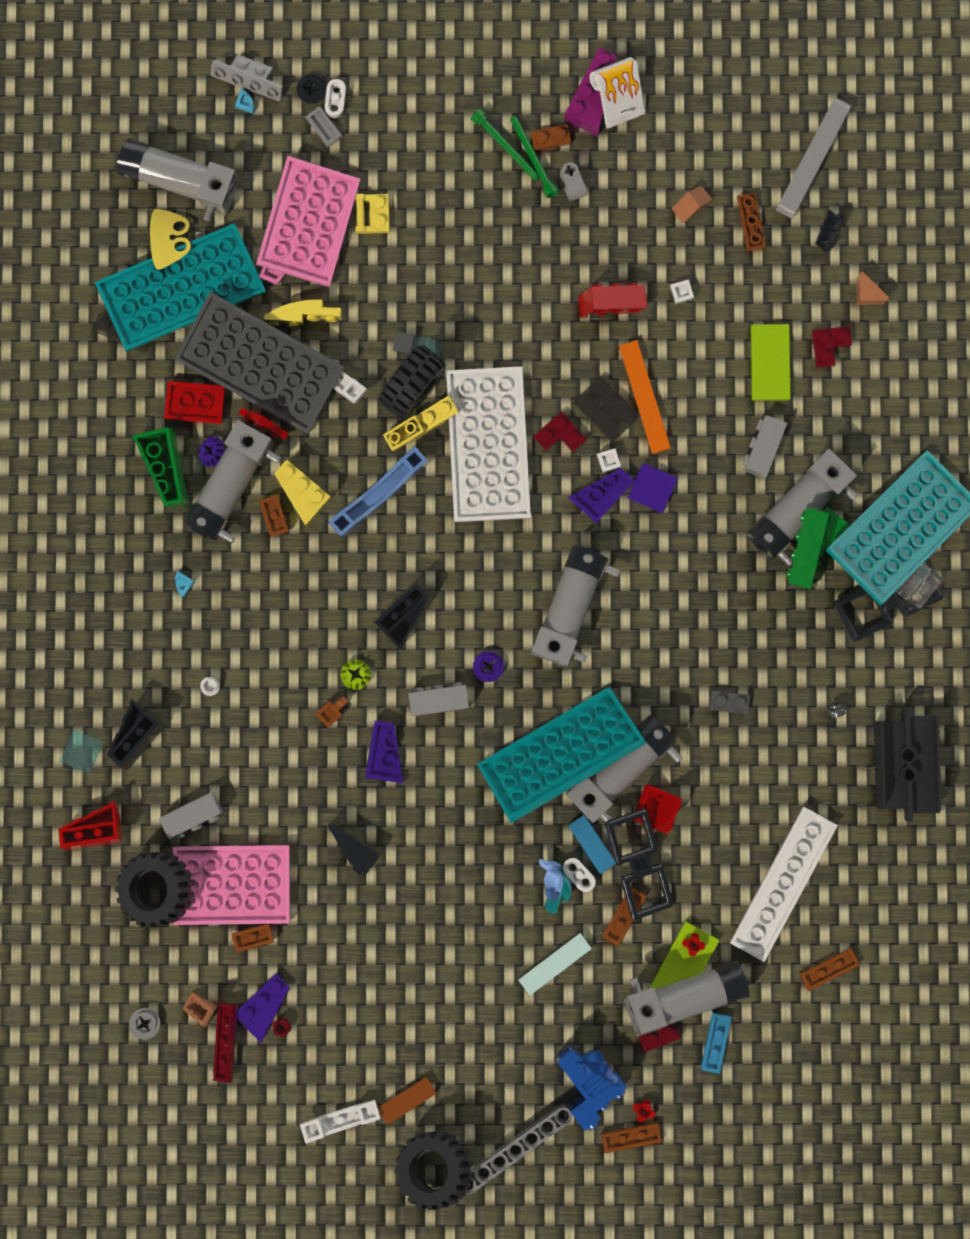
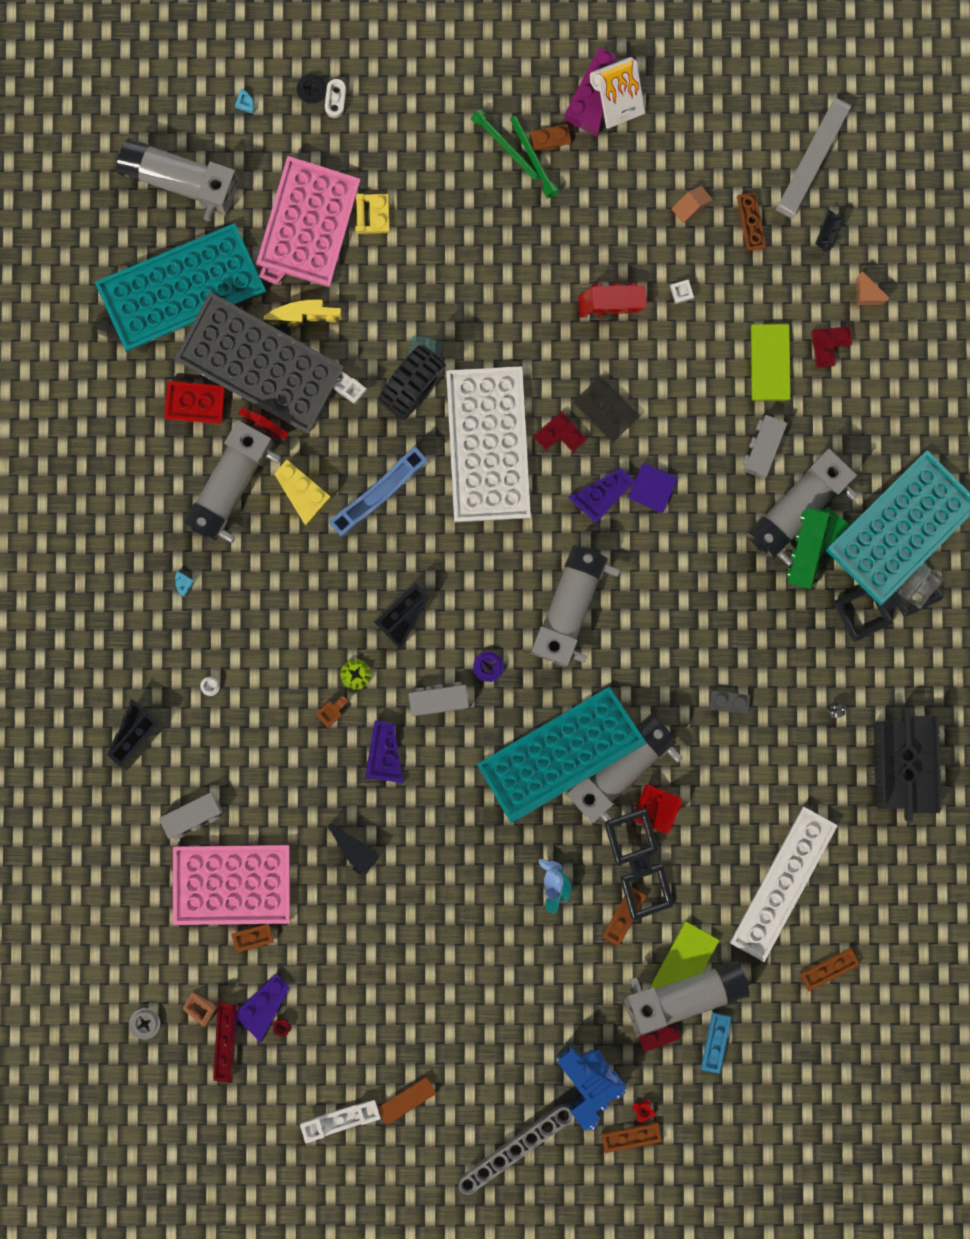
red wedge [58,801,123,851] -> none
clear light blue piece [60,730,103,773] -> none
black tyre [115,852,194,927] -> none
green wedge [132,427,189,508] -> none
light yellow piece [150,209,191,270] -> none
dark purple gear [197,436,225,467] -> none
light grey bracket [210,55,283,101] -> none
dark orange plate [259,495,289,538] -> none
light grey tile [305,106,343,148] -> none
light yellow slope [383,396,459,451] -> none
dark grey tile [393,332,416,354] -> none
black tyre [395,1131,474,1210] -> none
light aqua tile [518,933,592,995] -> none
light grey piece [561,162,588,202] -> none
white plate [563,858,596,892] -> none
dark azure tile [568,815,616,874] -> none
white plate [597,448,621,473] -> none
orange tile [619,340,671,454] -> none
red plate [682,933,705,956] -> none

